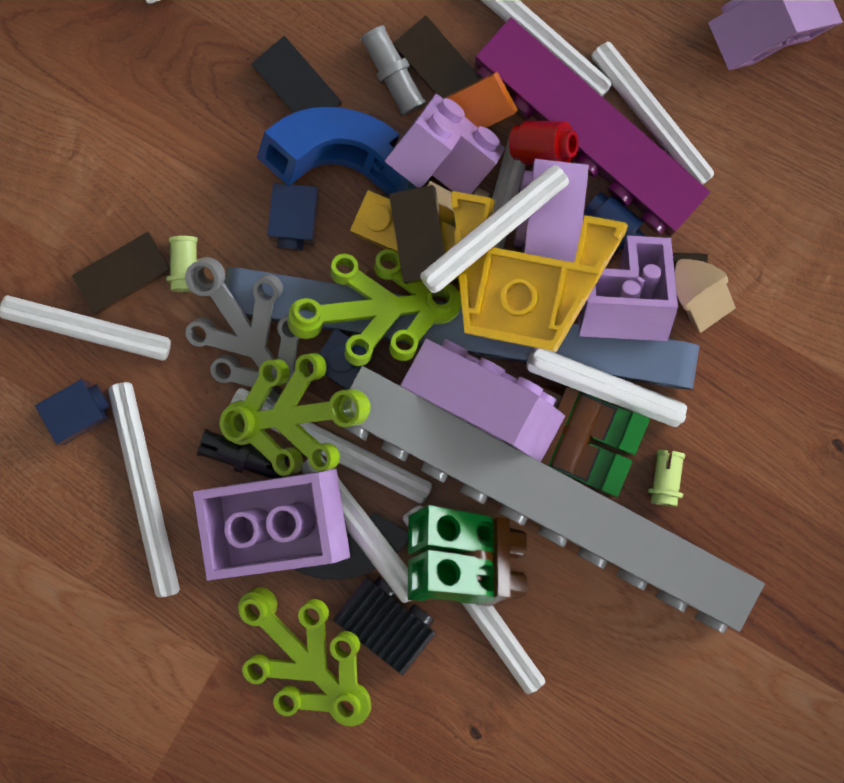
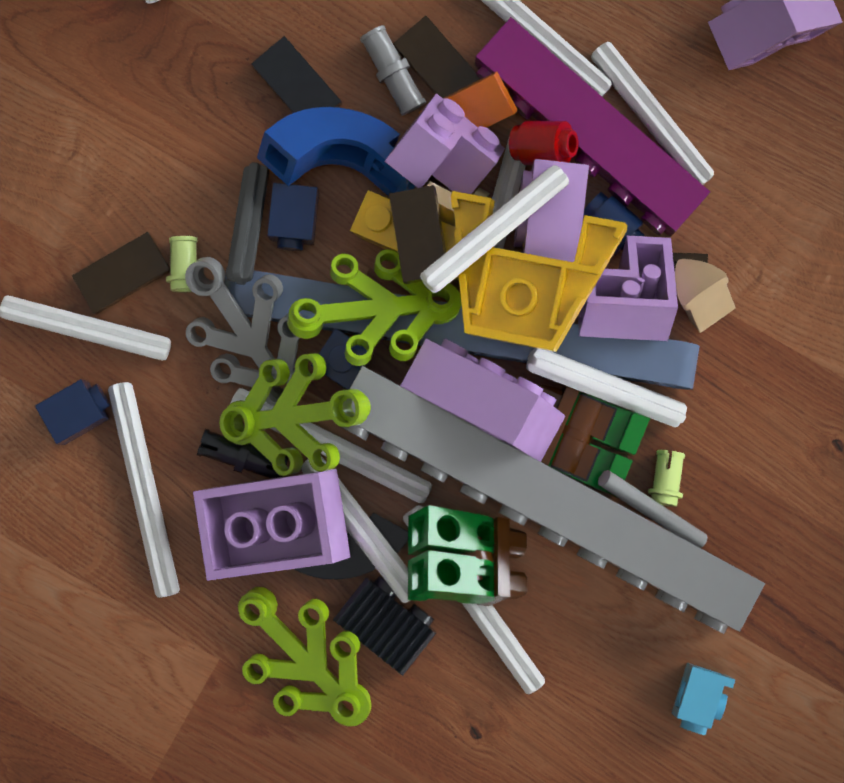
none -> dark grey axle [226,162,270,285]
none -> light grey bar [598,470,708,548]
none -> medium azure brick [672,663,735,735]

